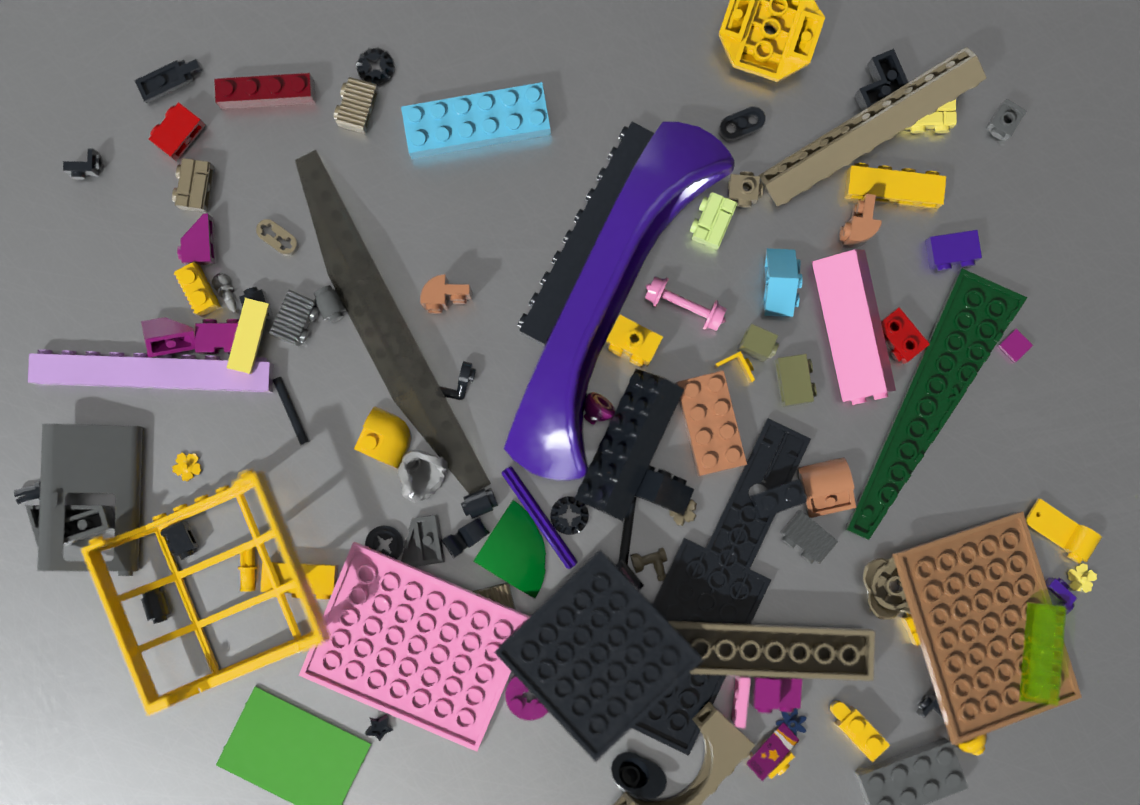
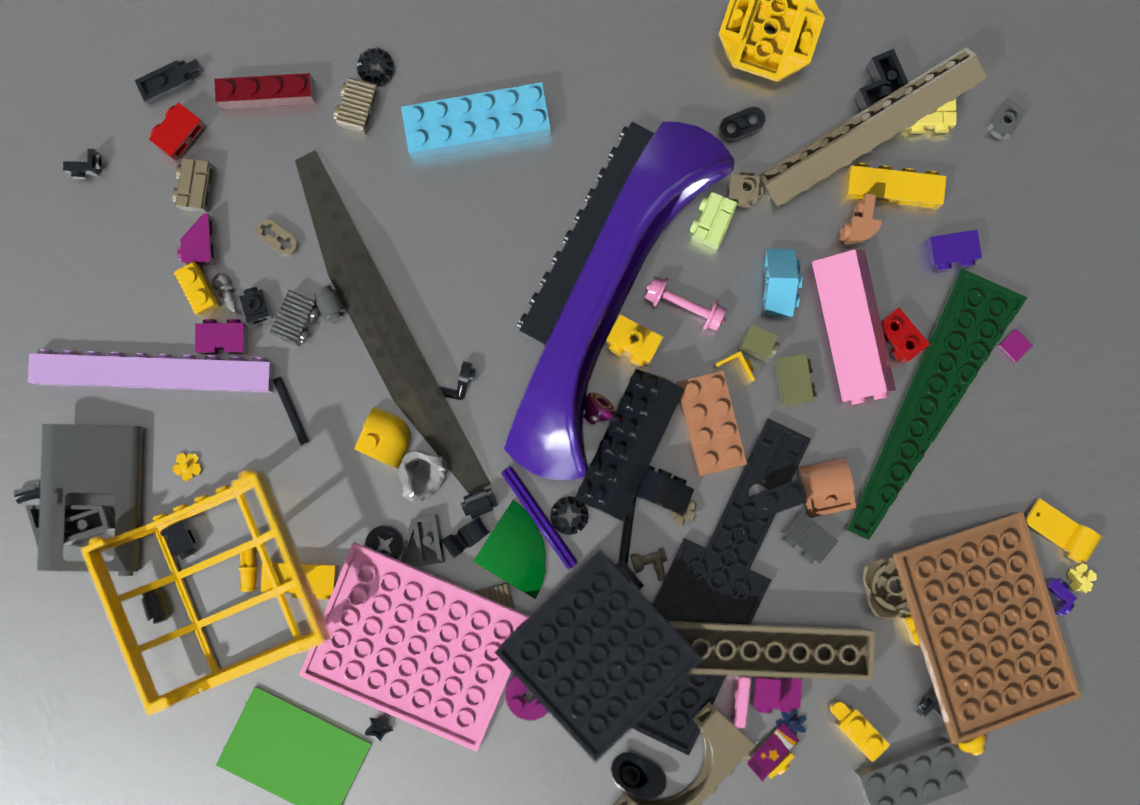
magenta slope [141,317,195,358] -> none
light yellow tile [227,298,270,374] -> none
nougat brick [420,275,472,314] -> none
clear neon green brick [1019,603,1066,706] -> none

